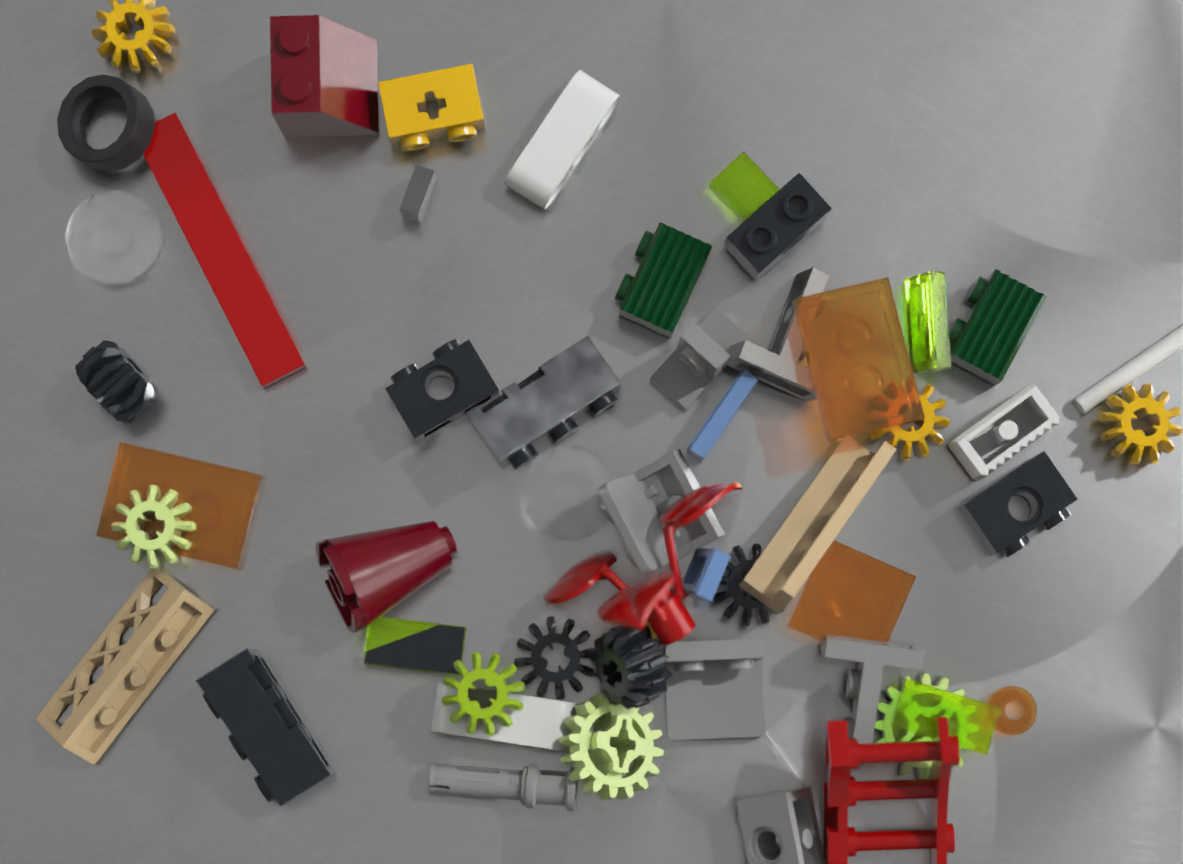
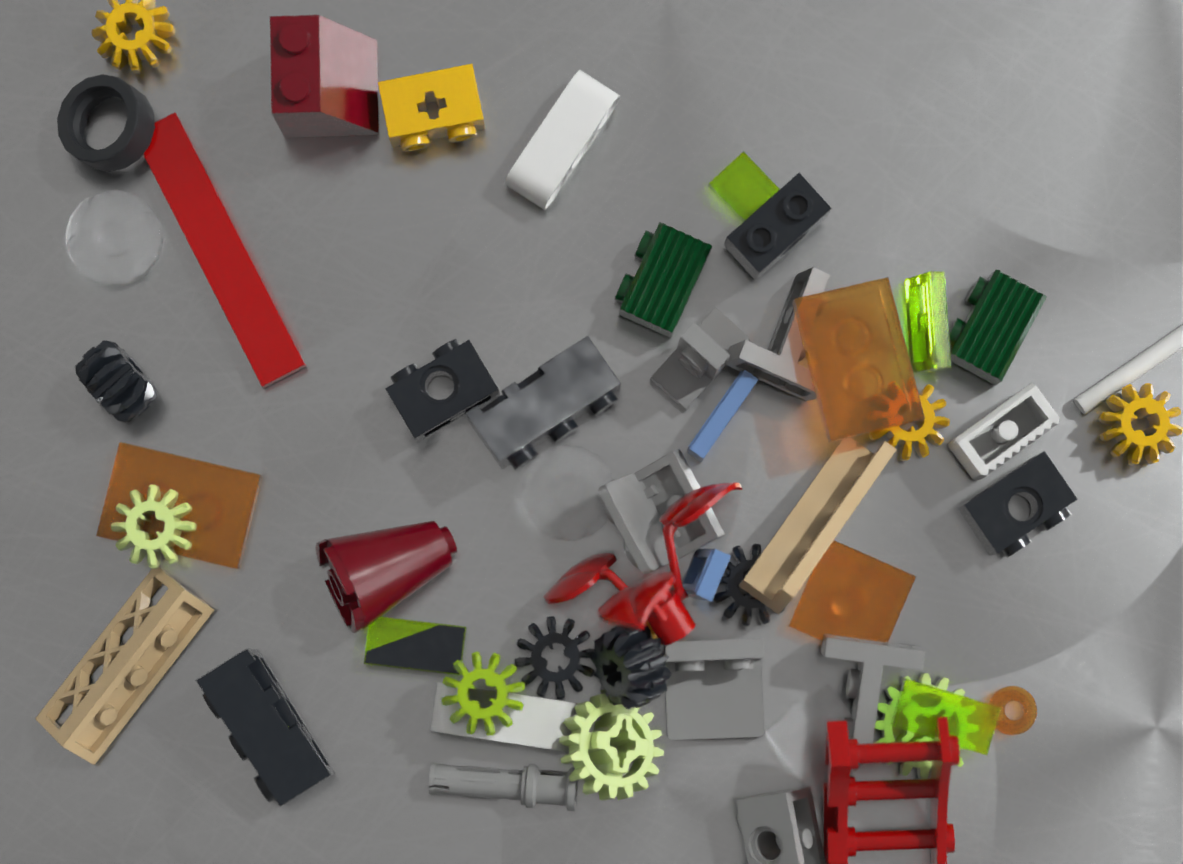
dark grey tile [400,164,437,224] -> none

